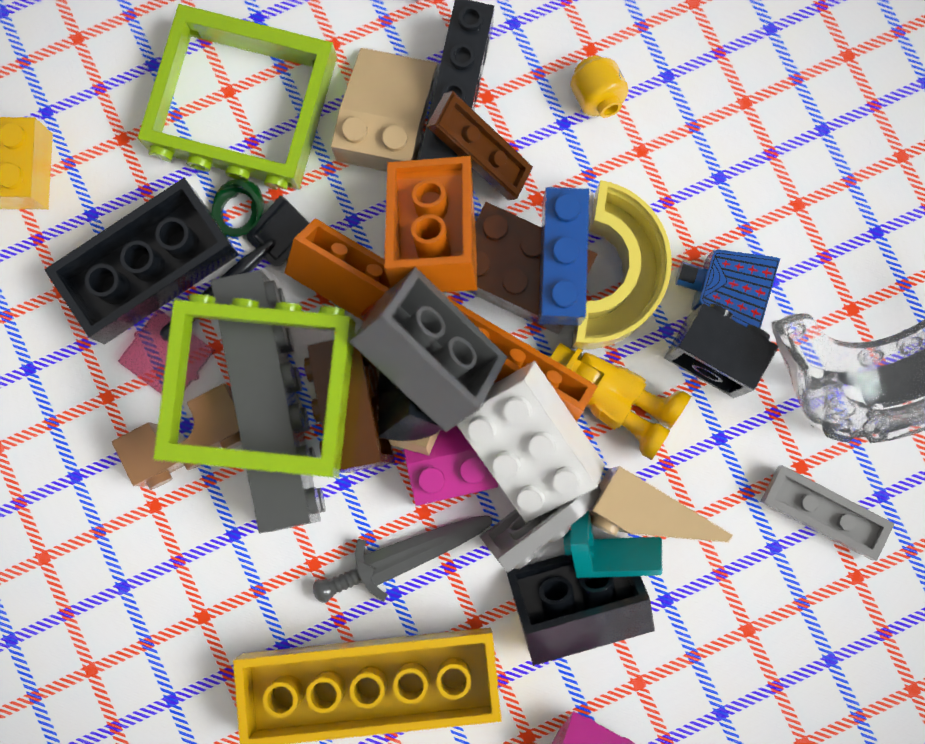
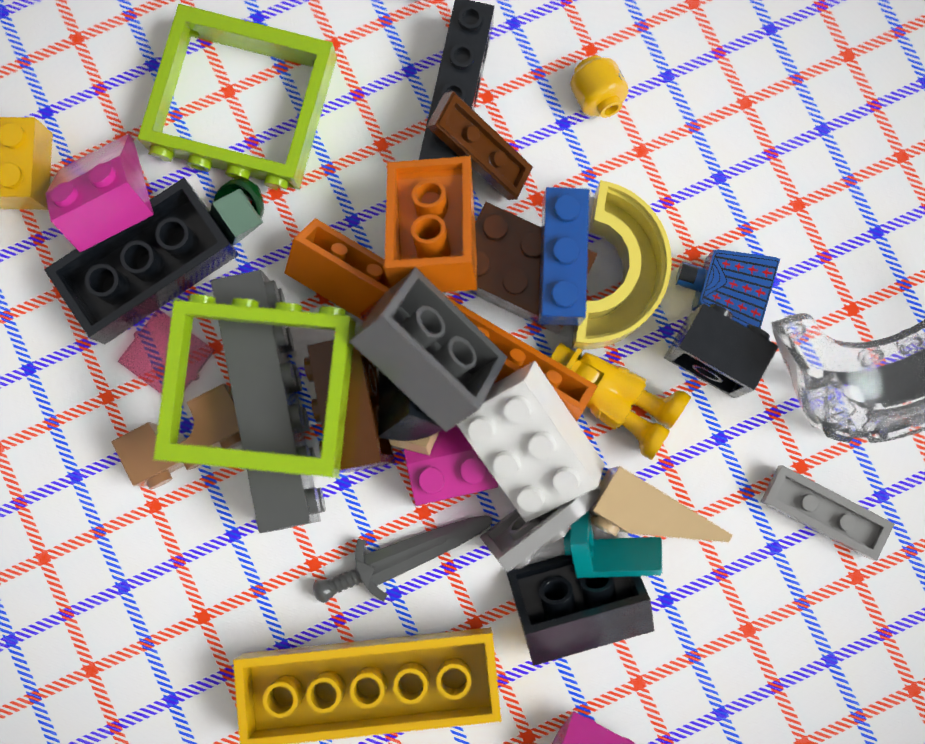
black piece [160,196,309,341] -> none
tan slope [331,48,437,171] -> none
none -> dark pink slope [45,133,154,252]
none -> sand green slope [210,189,264,245]

